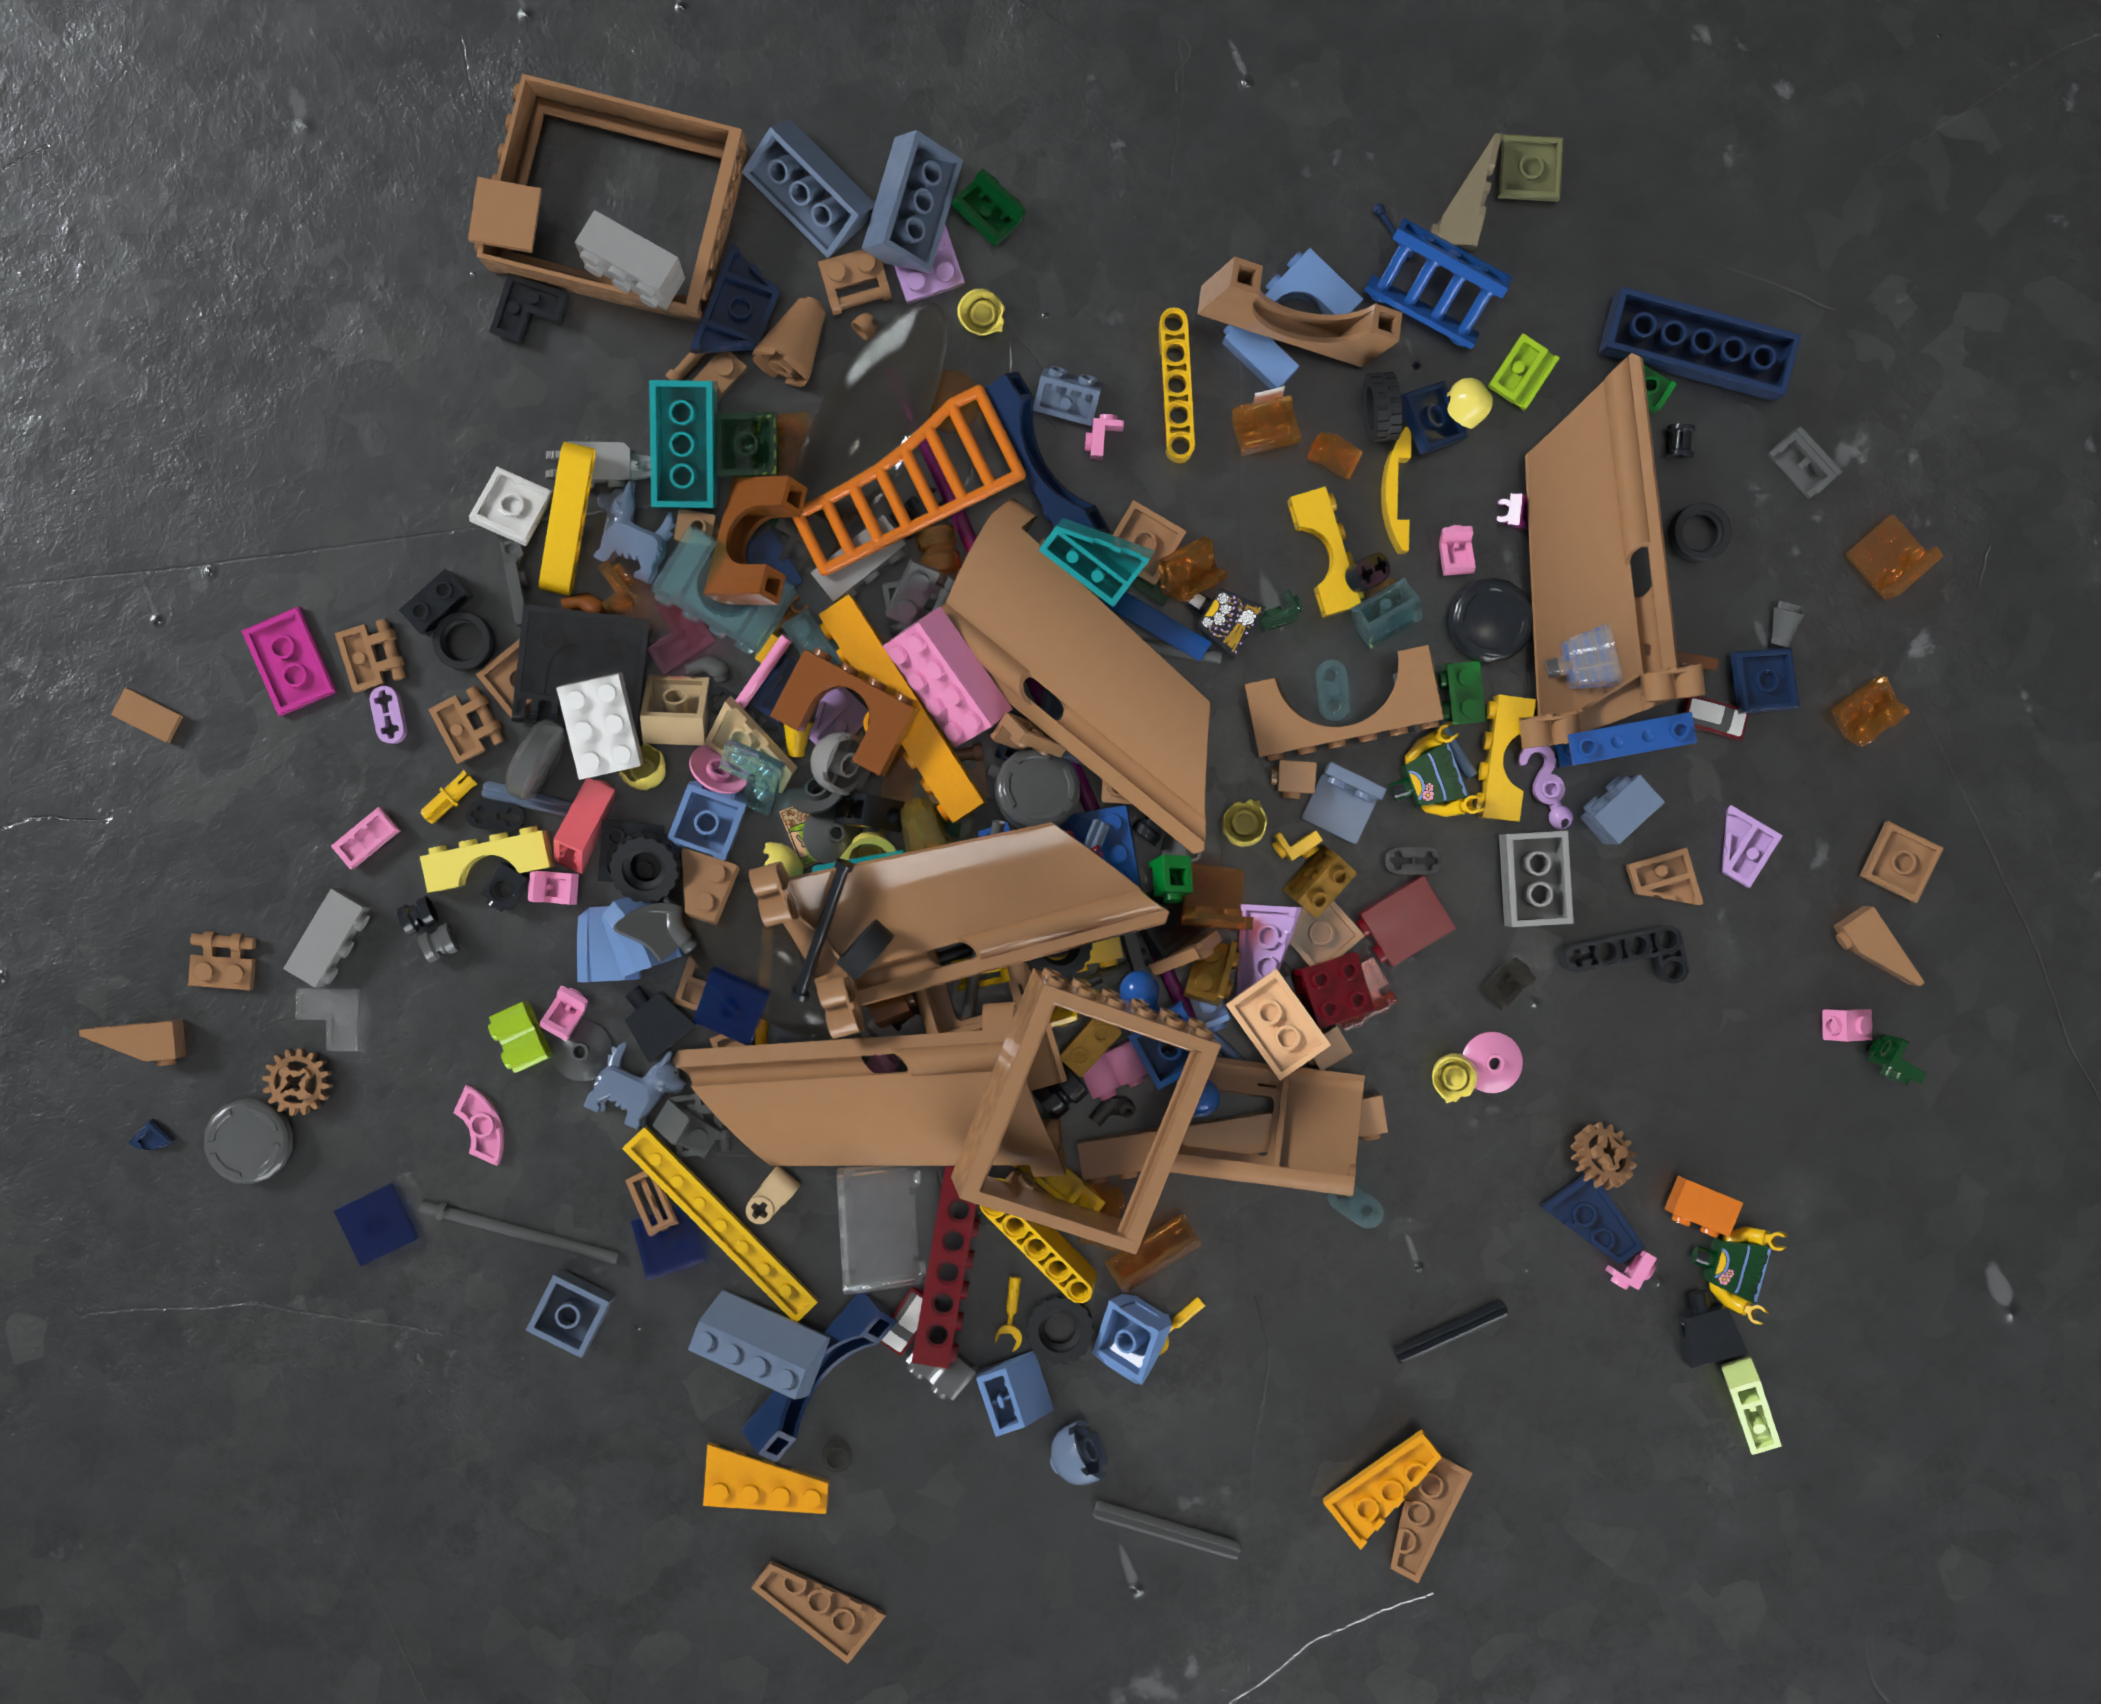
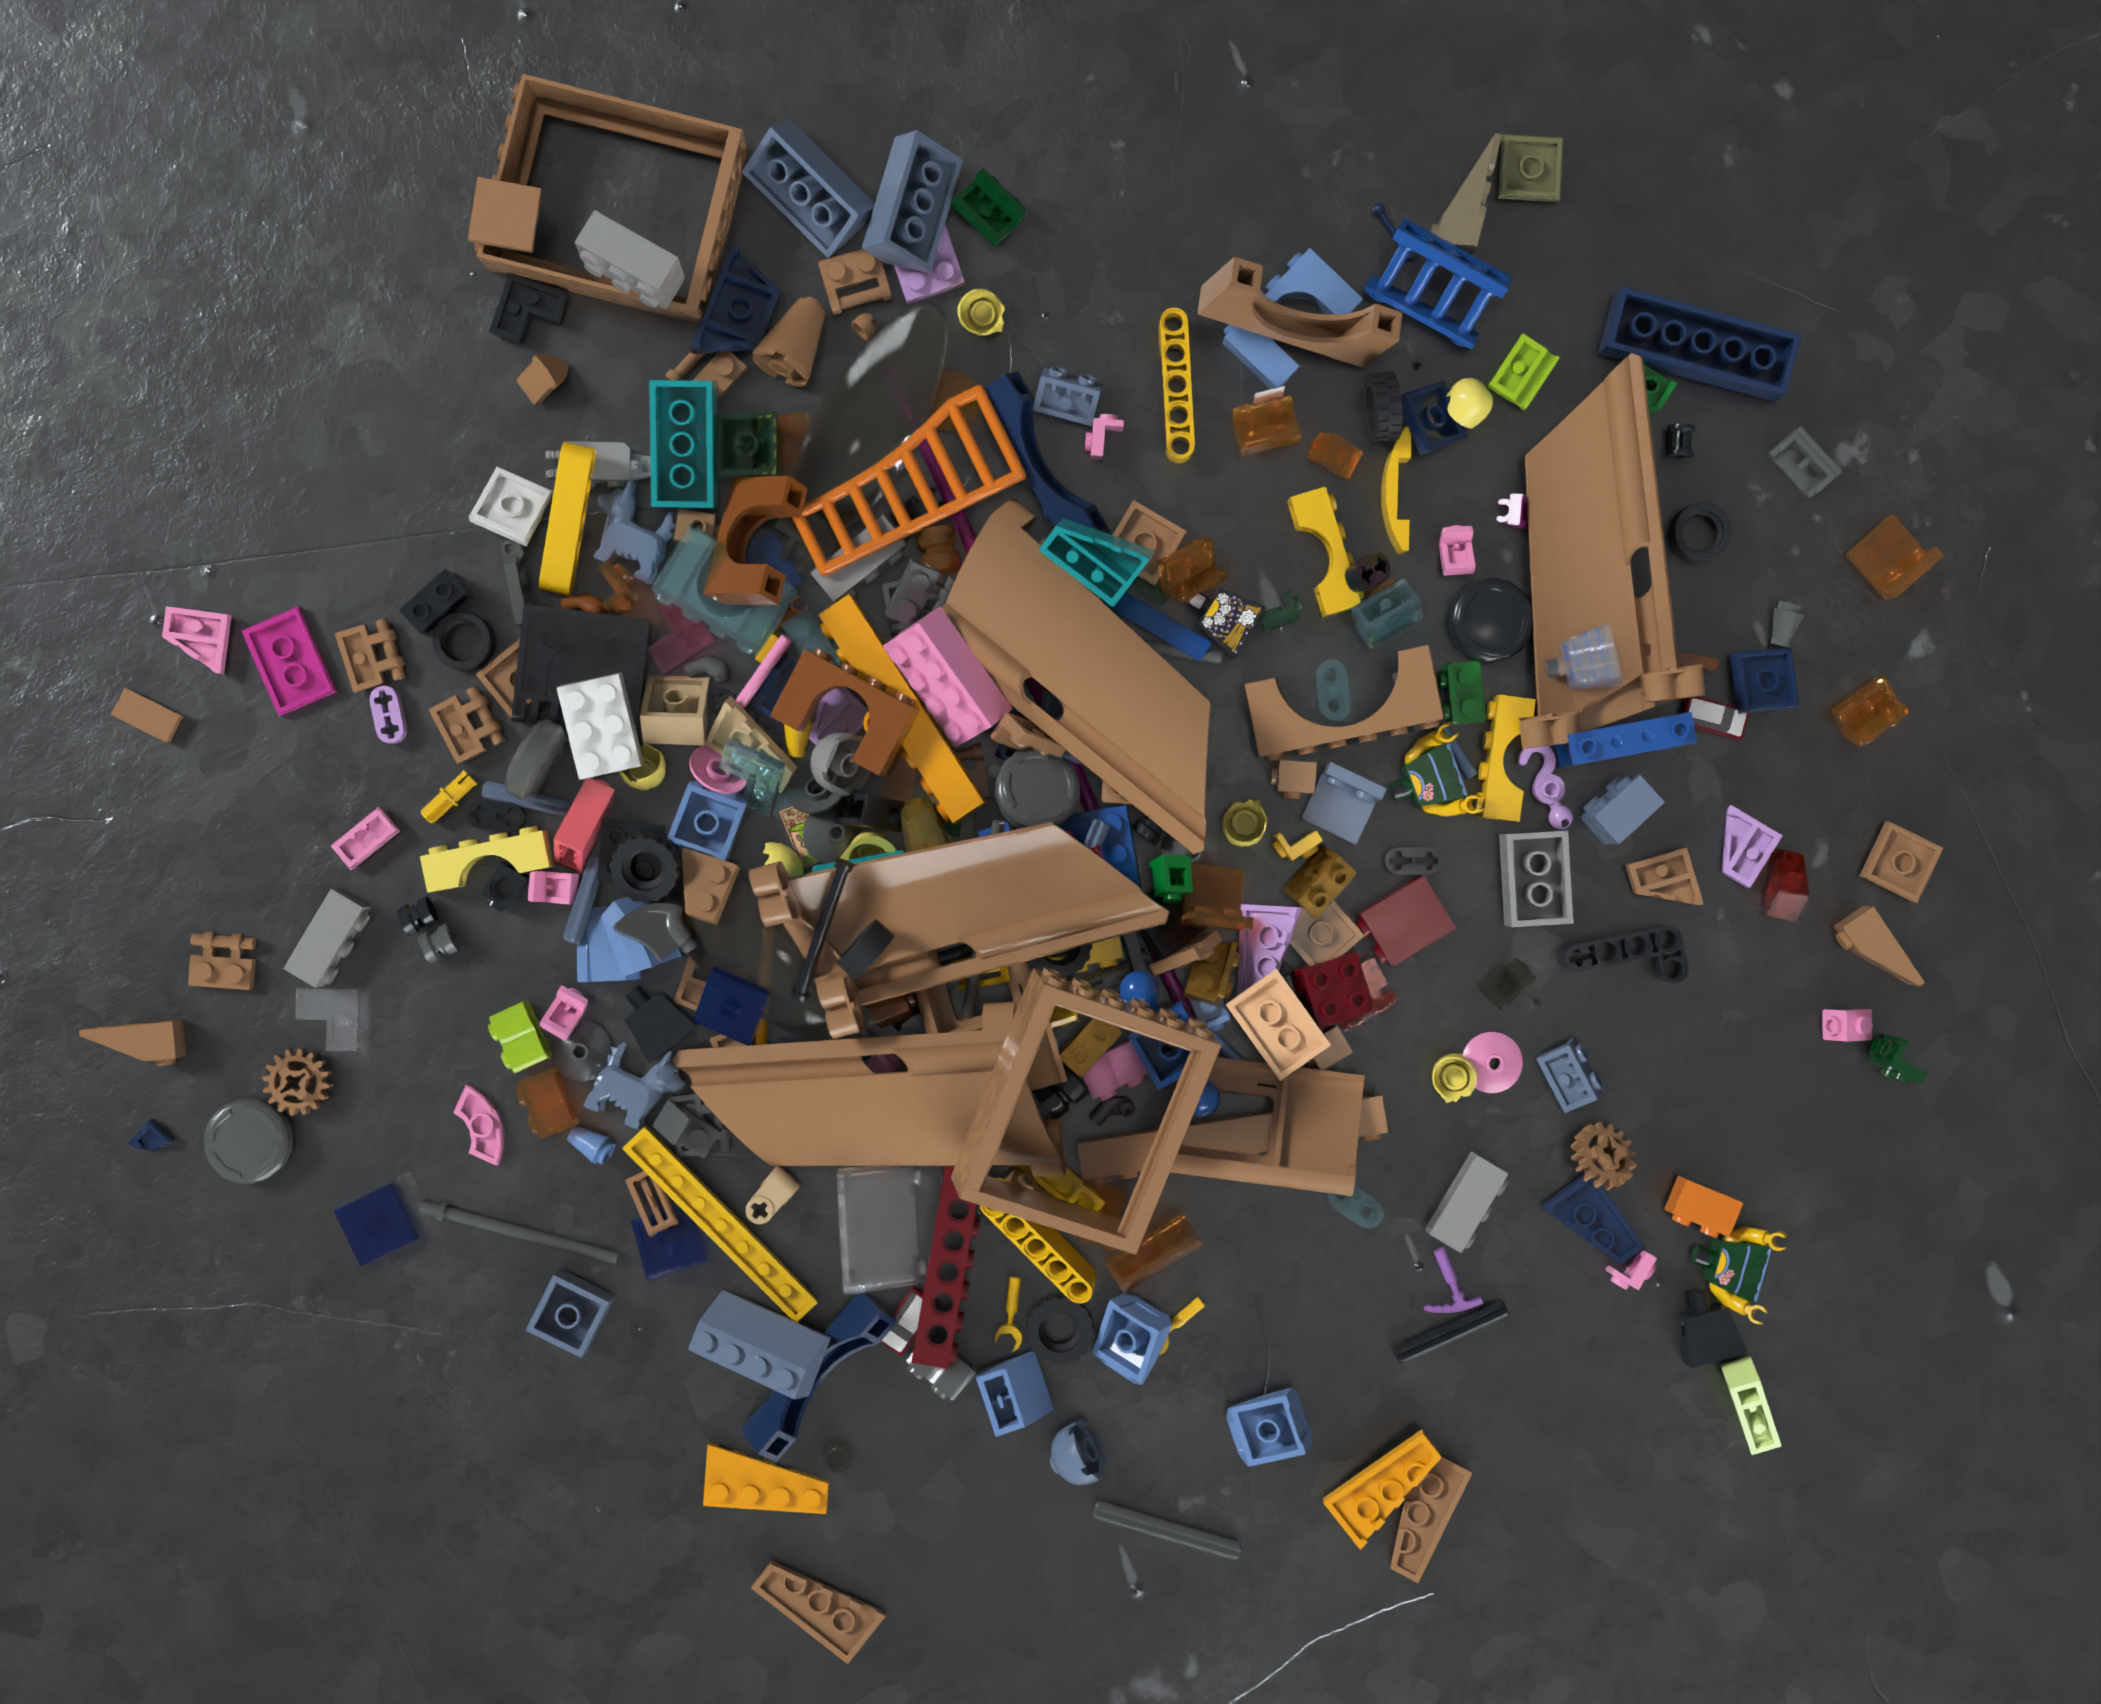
none -> bright pink wing [162,606,232,674]
none -> medium nougat tile [516,354,569,405]
none -> clear orange brick [516,1066,580,1140]
none -> sand blue axle [563,855,600,944]
none -> medium blue cone [567,1125,615,1165]
none -> medium blue slope [1226,1387,1312,1467]
none -> medium lavender piece [1423,1247,1483,1313]
none -> light grey brick [1424,1151,1508,1253]
none -> sand blue bracket [1536,1037,1603,1113]
none -> clear red slope [1763,848,1809,922]

